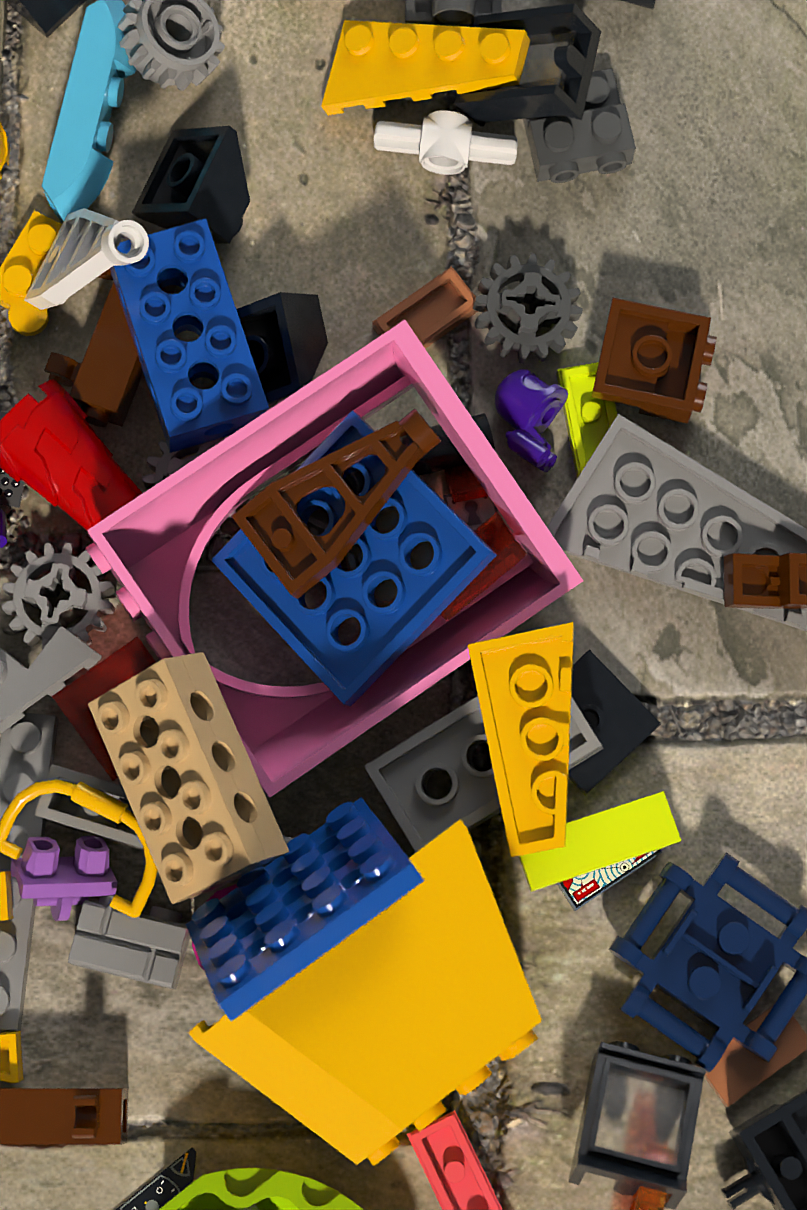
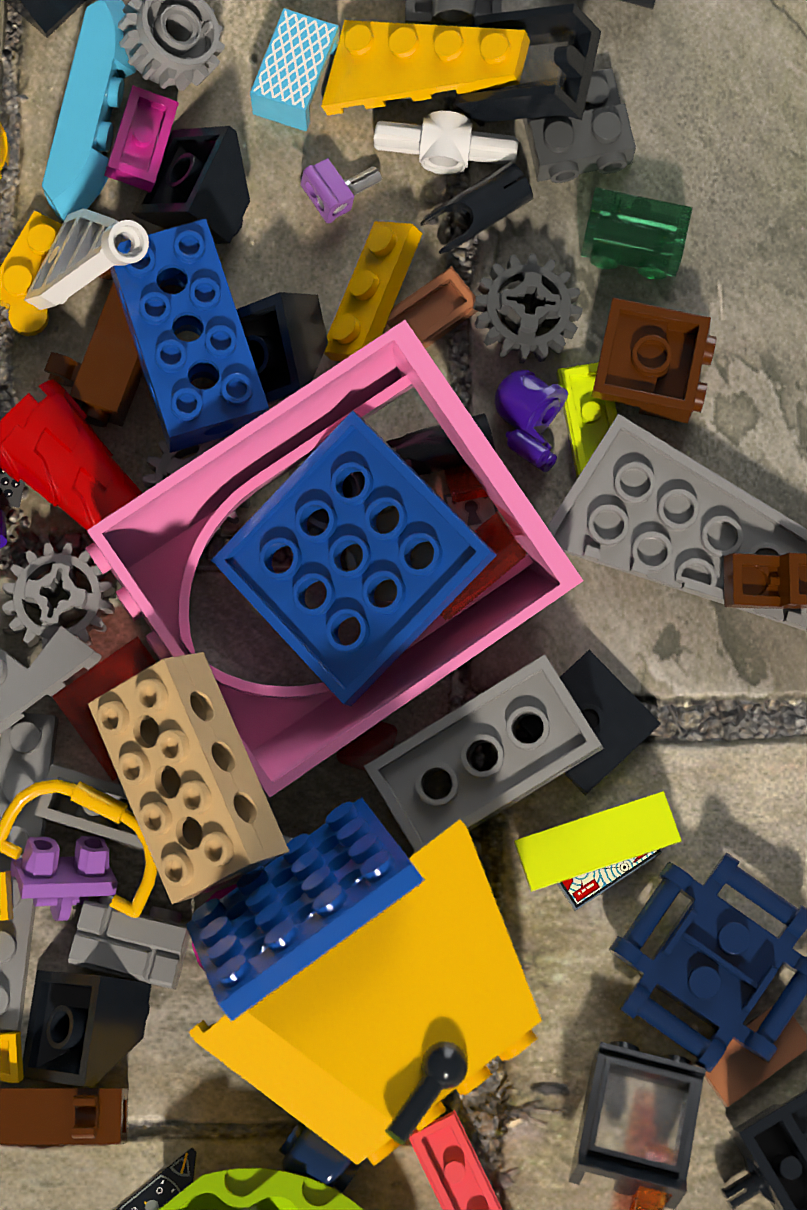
reddish brown plate [231,409,441,599] -> none
yellow wing [468,622,574,857] -> none
none -> black slope [22,970,152,1088]
none -> dark pink plate [104,85,179,192]
none -> medium azure panel [250,8,339,131]
none -> dark blue head [278,1121,361,1192]
none -> medium lavender piece [300,158,382,224]
none -> yellow plate [324,221,423,362]
none -> piece [337,721,397,772]
none -> black bar [385,1041,468,1145]
none -> black piece [420,162,533,254]
none -> clear green brick [580,187,692,279]

